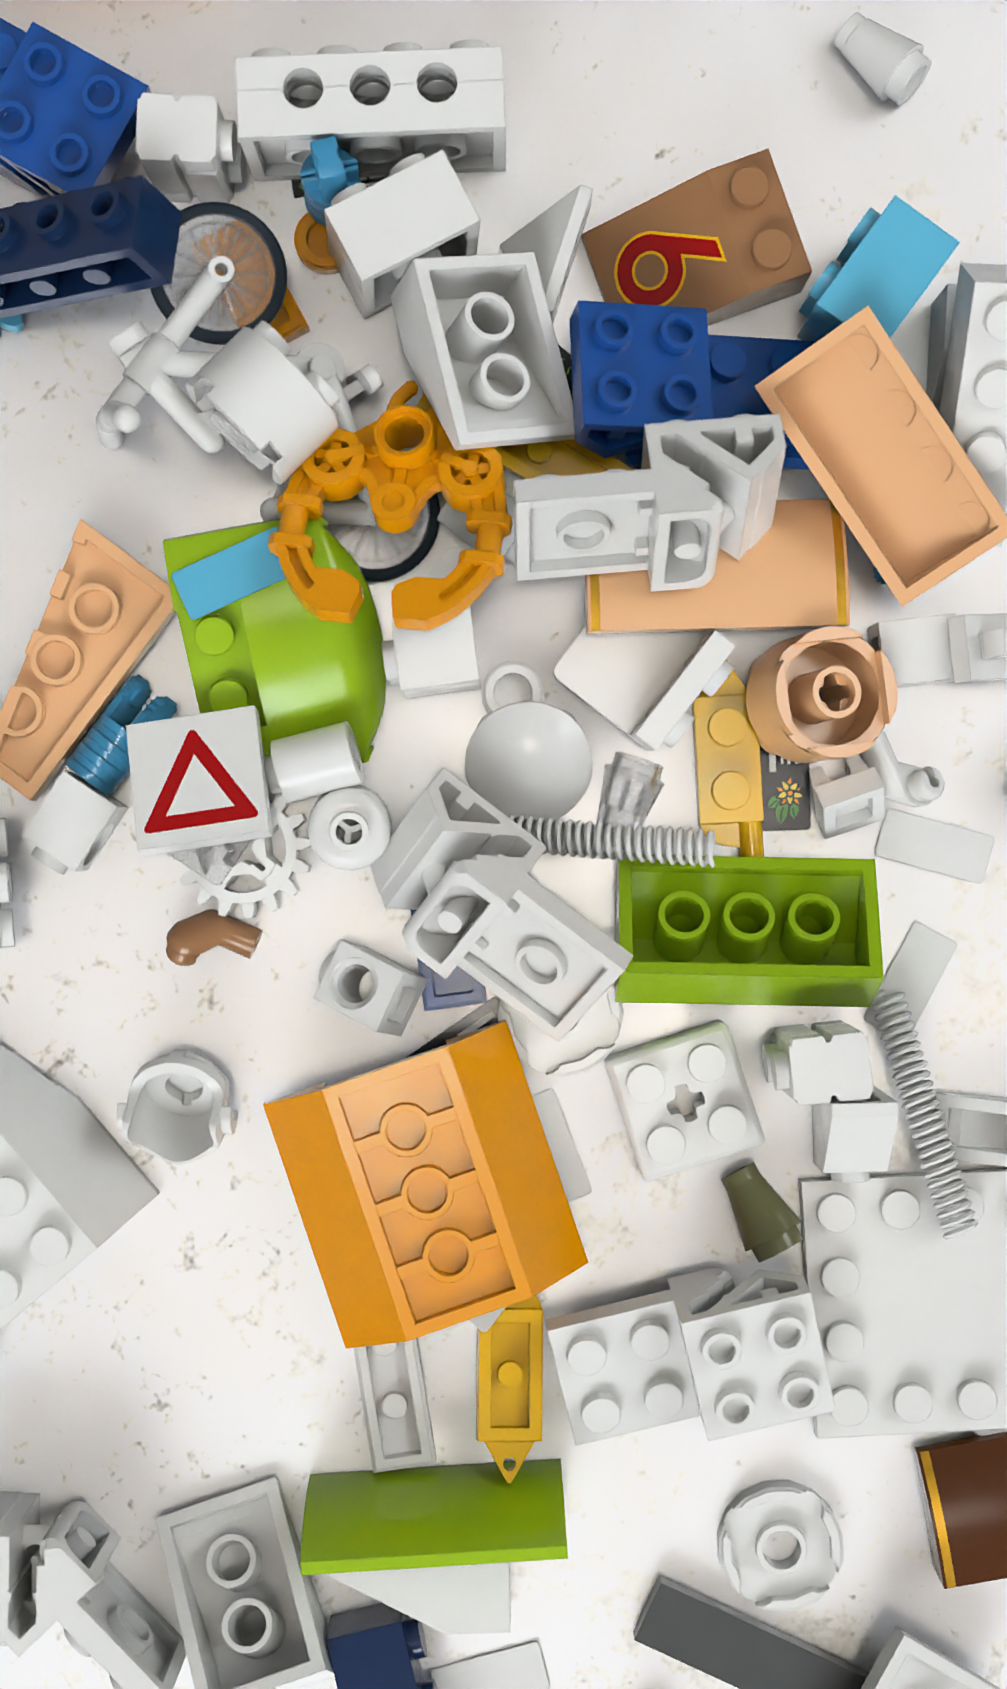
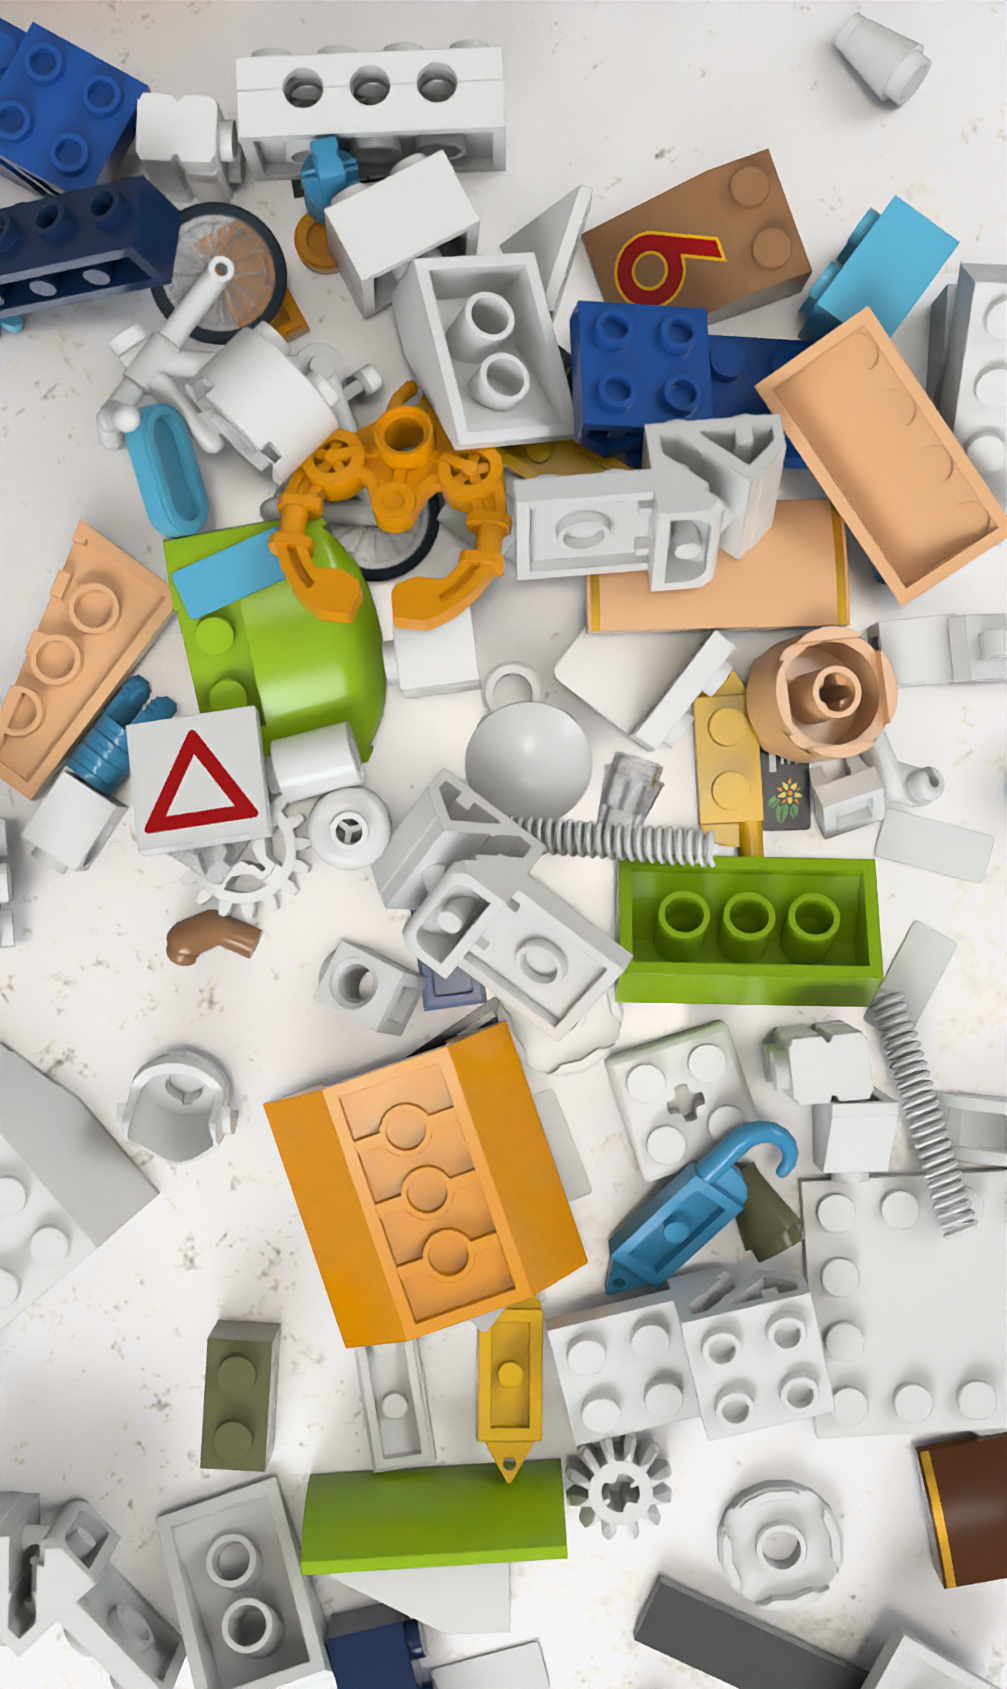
none -> medium azure tile [125,403,209,538]
none -> olive brick [200,1320,281,1472]
none -> white gear [565,1432,673,1541]
none -> dark azure plate [605,1120,799,1295]

